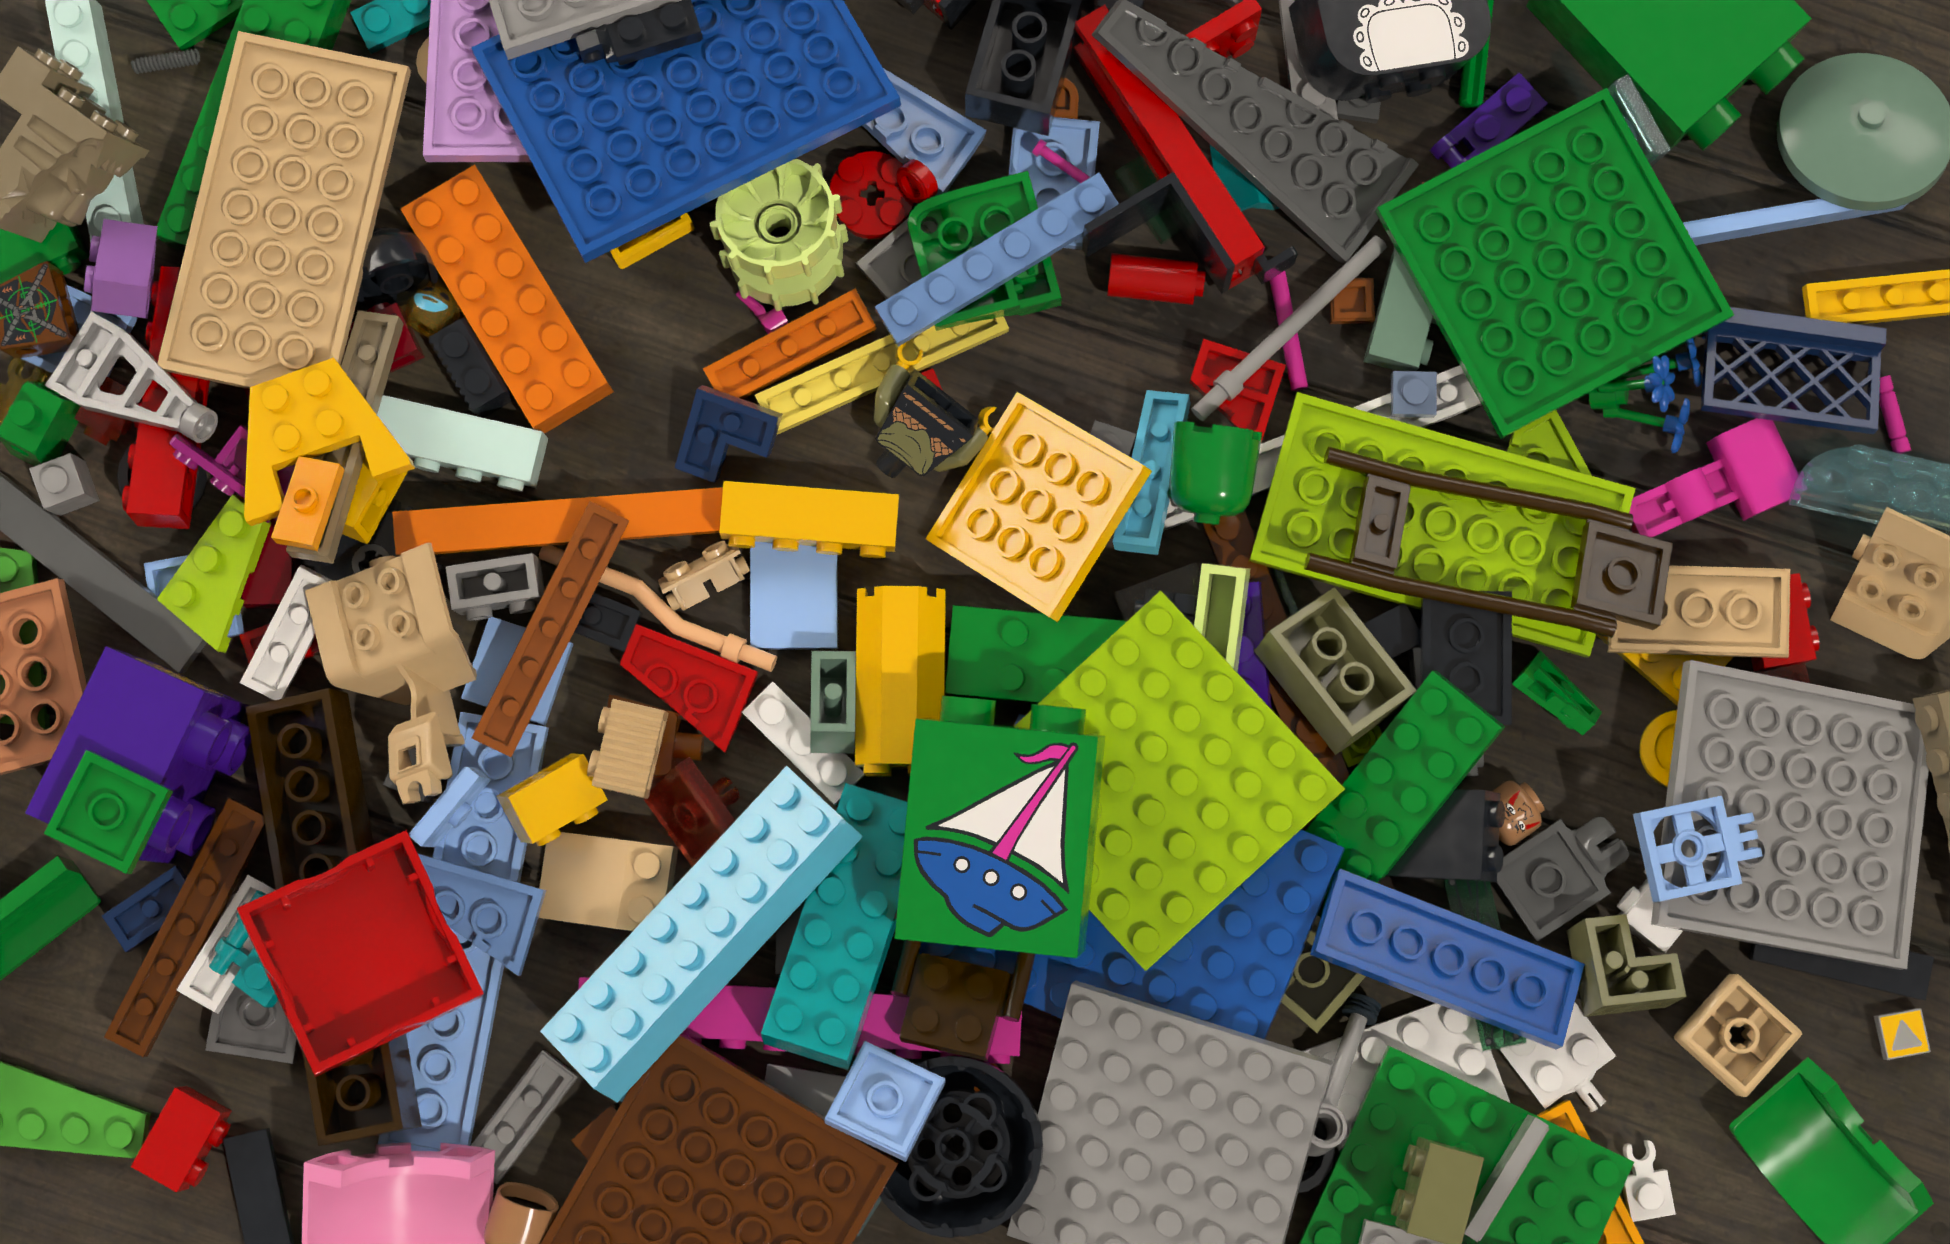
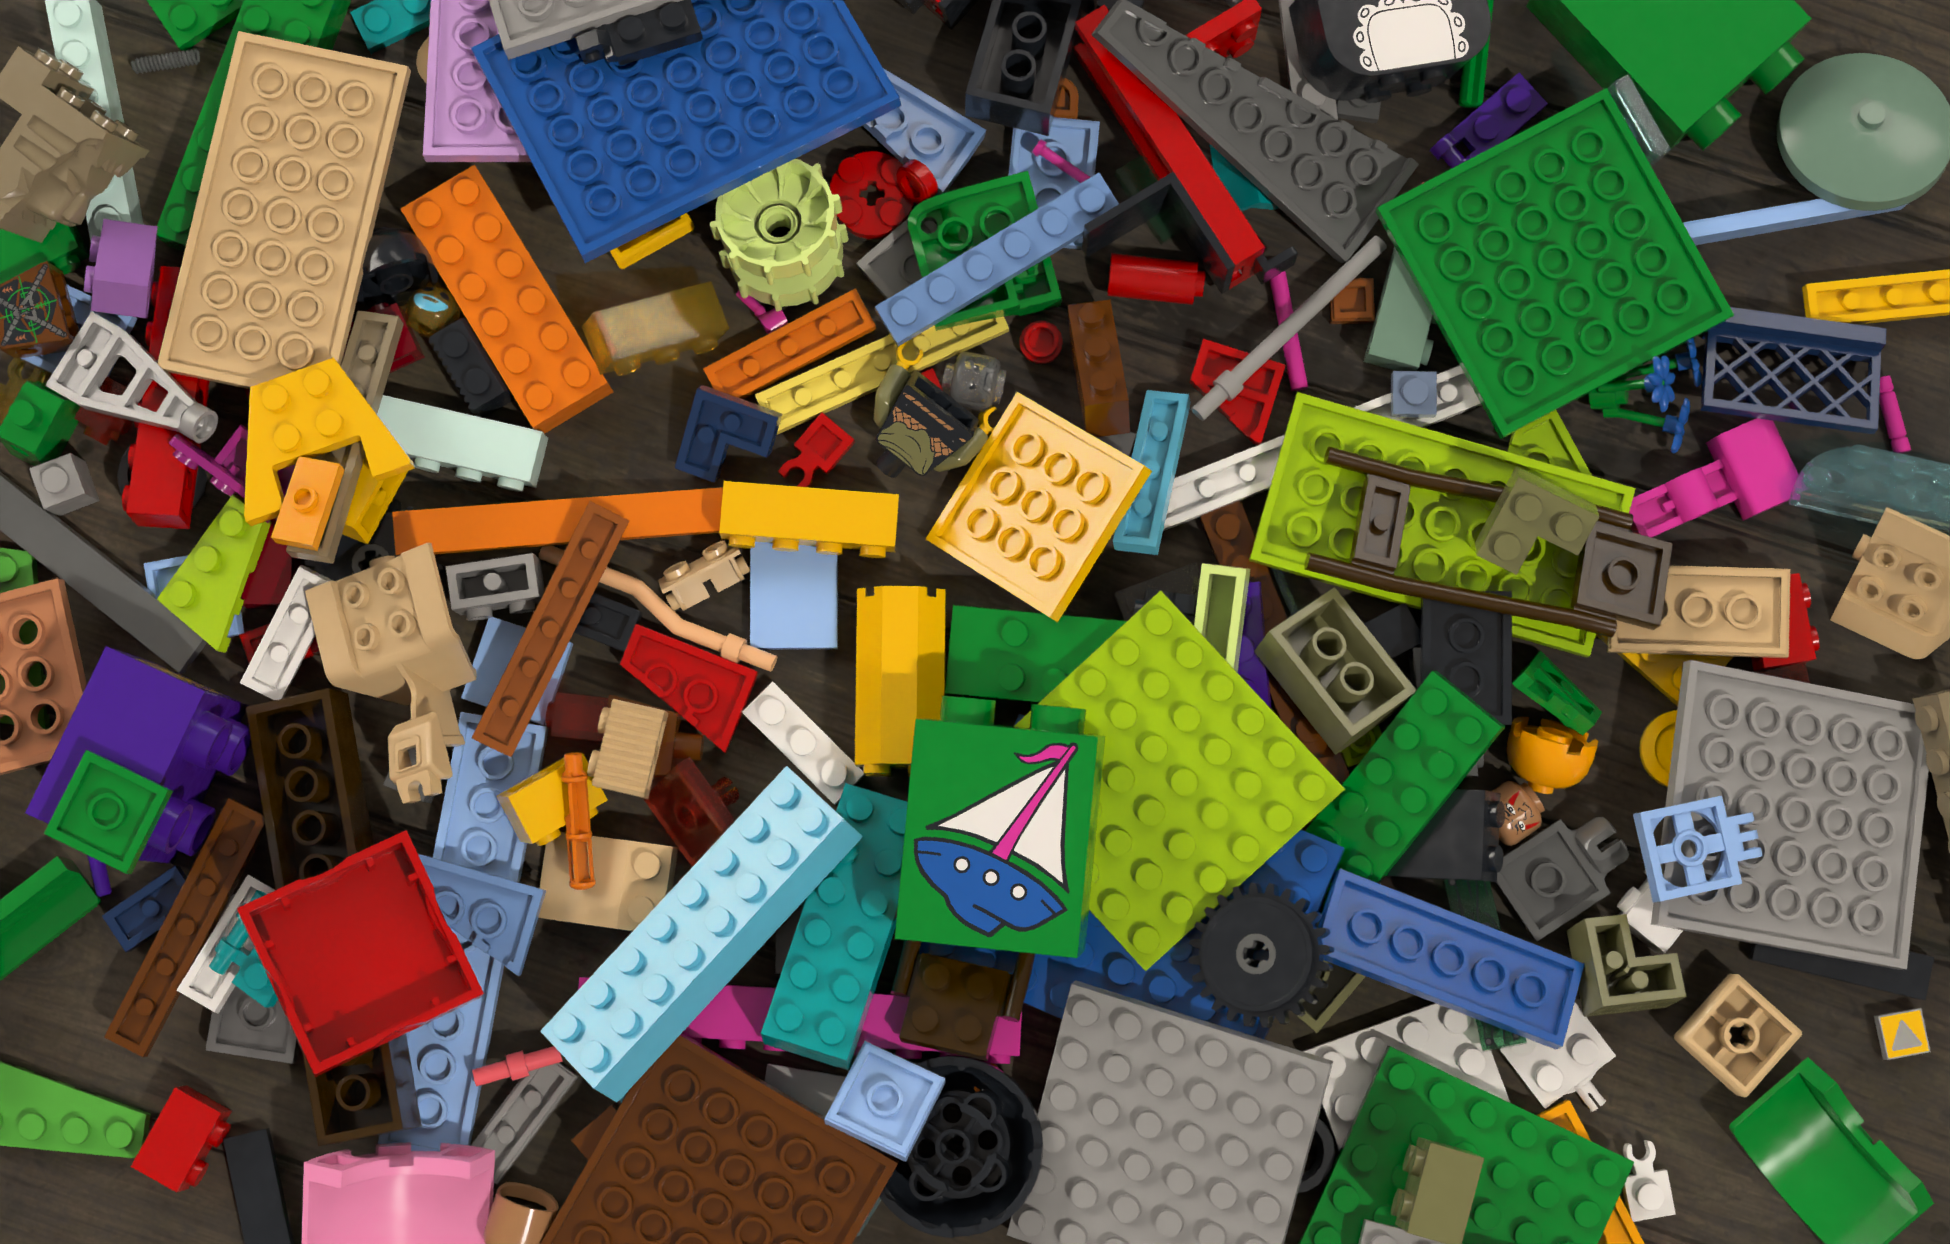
light blue plate [409,766,491,847] -> none
sand green brick [810,651,856,754] -> none
green cylinder [1169,421,1262,525] -> none
light grey piece [1308,993,1381,1156] -> none
light grey tile [1464,1114,1549,1242] -> none
none -> dark purple piece [87,855,112,897]
none -> coral bar [472,1046,563,1087]
none -> clear red brick [545,692,609,744]
none -> orange piece [561,752,596,890]
none -> clear yellow brick [582,281,729,376]
none -> red plate [778,412,855,488]
none -> head [942,352,1007,411]
none -> red plate [1020,321,1063,364]
none -> reddish brown brick [1067,299,1130,437]
none -> black gear [1189,883,1334,1028]
none -> olive brick [1475,466,1600,575]
none -> light orange cylinder [1507,717,1599,794]

